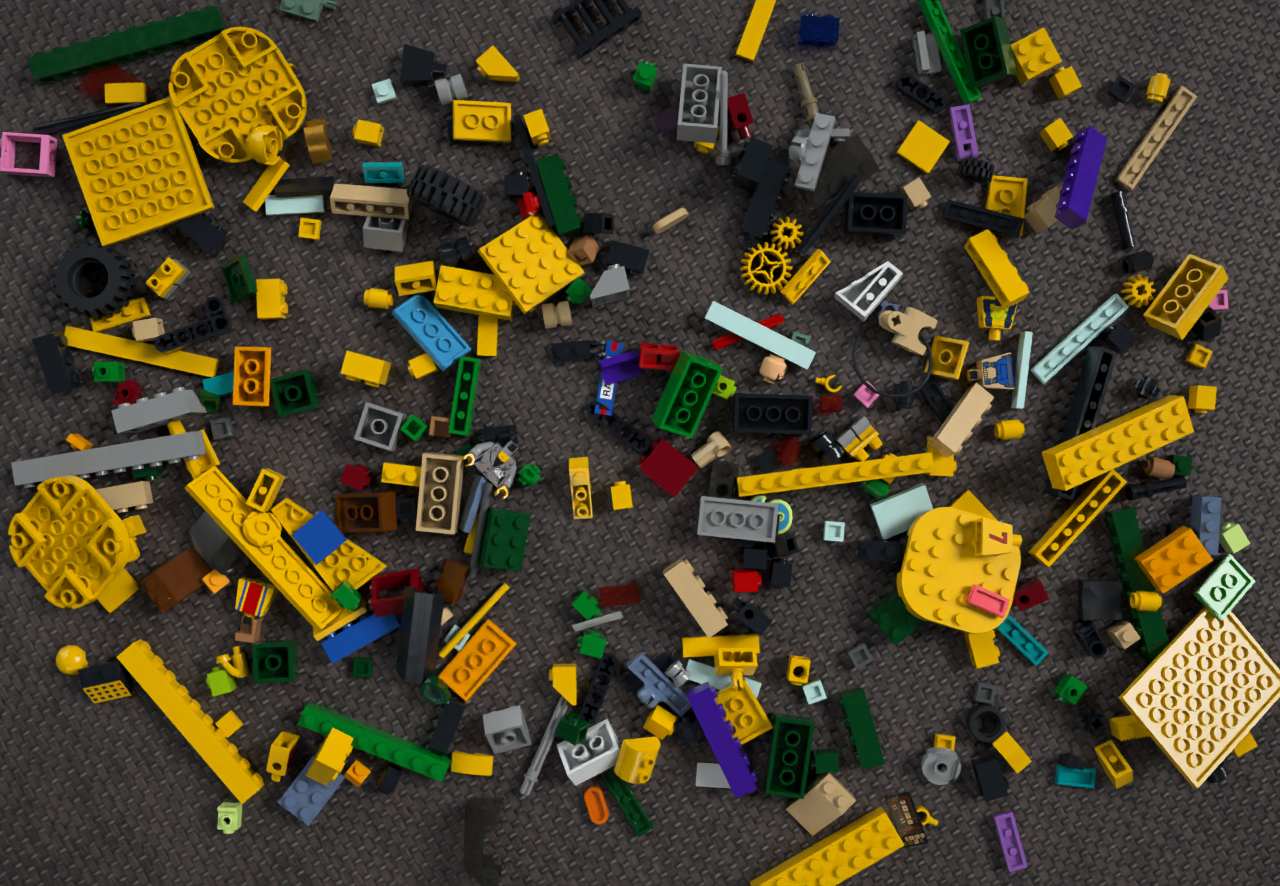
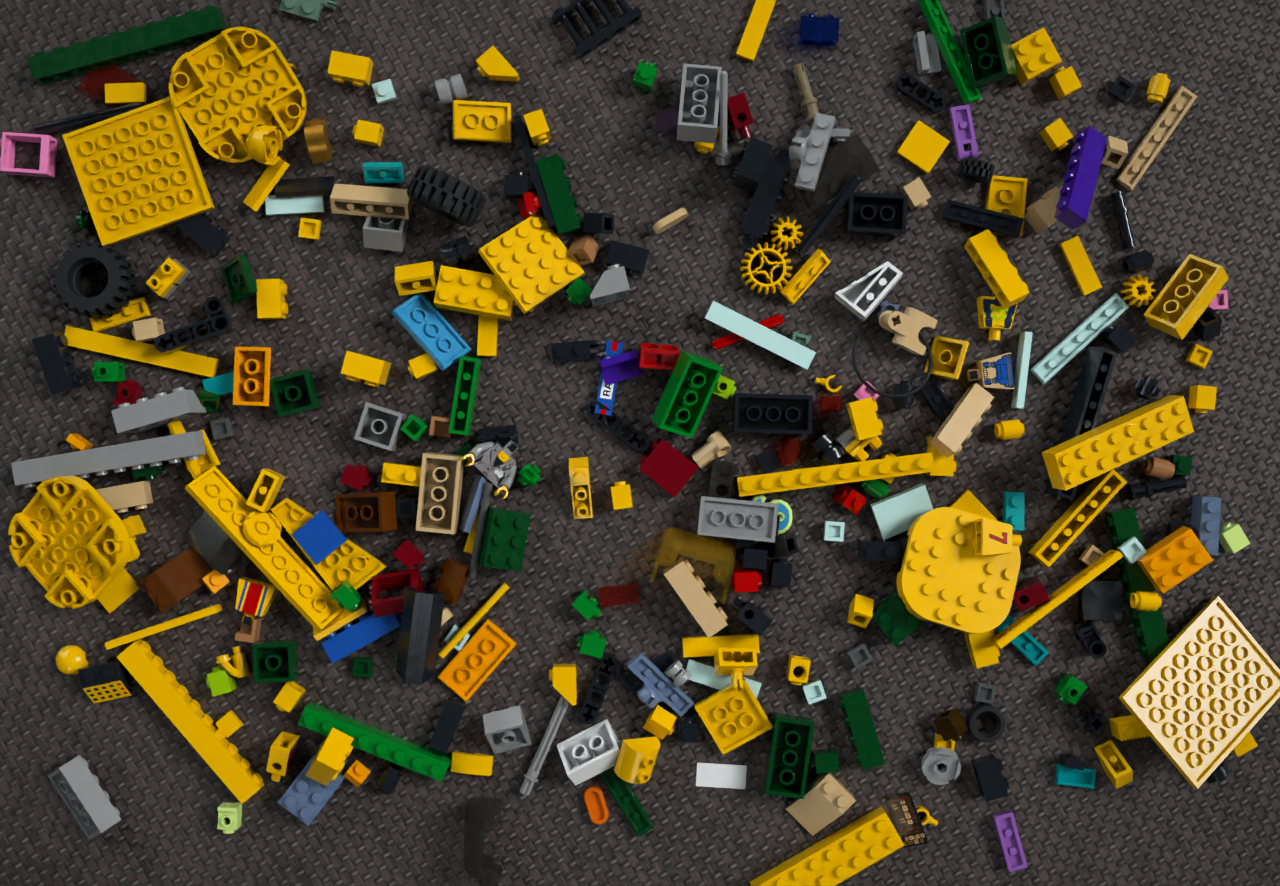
yellow brick [364,288,394,309] -> none
black torso [400,44,447,86] -> none
dark green rock [421,675,451,705] -> none
tan wheel [542,300,572,329] -> none
dark green brick [556,713,590,745] -> none
white sticker [572,611,623,632] -> none
dark purple brick [687,682,758,798] -> none
light nougat head [759,354,787,384] -> none
coral tile [966,584,1010,618] -> none
yellow slope [992,731,1032,774] -> none
tan brick [1106,620,1140,649] -> none
tile [1193,554,1255,621] -> none
none -> light grey slope [48,755,122,840]
none -> yellow tile [105,604,223,650]
none -> yellow brick [273,681,306,713]
none -> yellow brick [328,50,373,87]
none -> dark red brick [393,539,425,570]
none -> clear yellow windscreen [649,527,736,604]
none -> red bracket [832,484,867,515]
none -> yellow brick [846,397,883,441]
none -> yellow brick [847,594,874,628]
none -> dark brown brick [933,708,967,741]
none -> yellow tile [991,549,1123,648]
none -> teal plate [1003,492,1025,531]
none -> yellow tile [1059,236,1102,296]
none -> tan plate [1079,544,1104,566]
none -> tan brick [1101,136,1128,169]
none -> light aqua plate [1117,536,1147,564]

